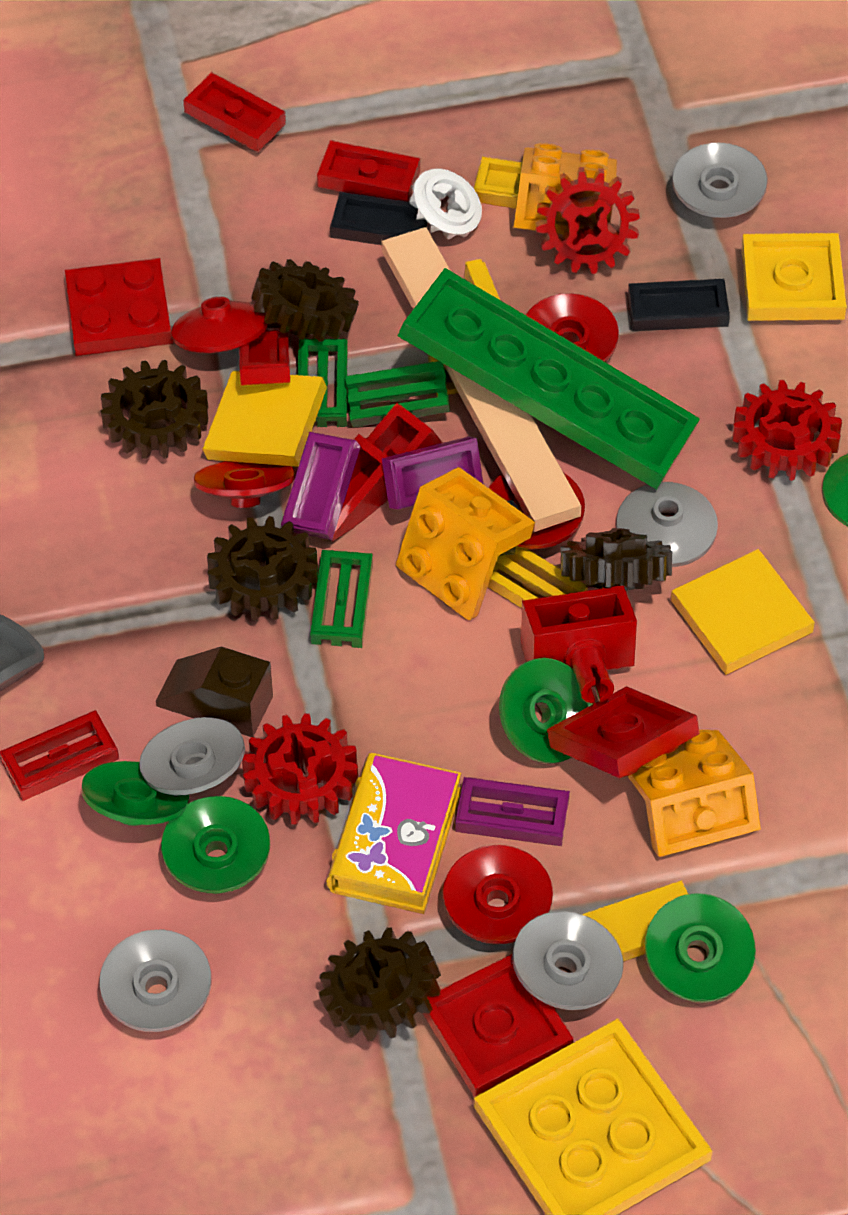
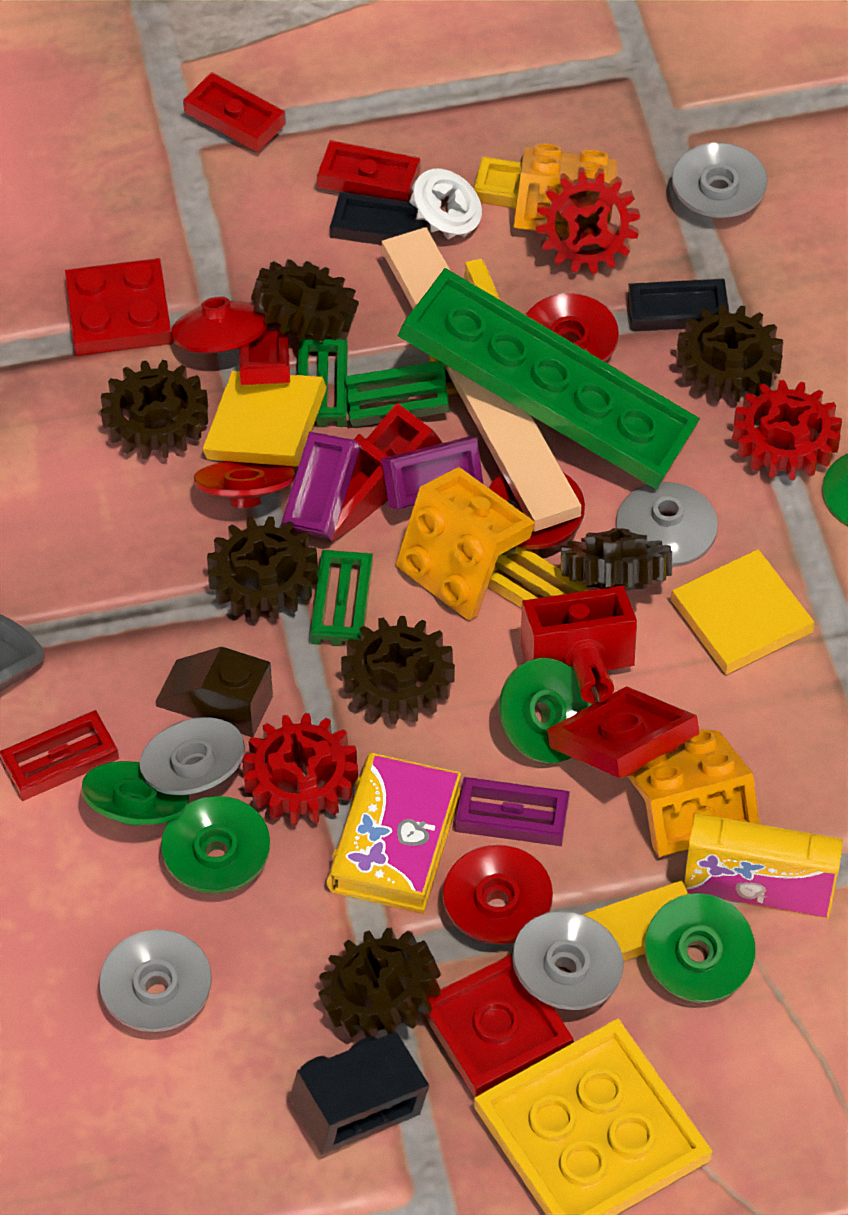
yellow plate [741,233,846,321] -> none
none -> black brick [289,1031,430,1155]
none -> dark brown gear [341,616,455,724]
none -> dark brown gear [676,304,783,402]
none -> piece [684,813,844,919]

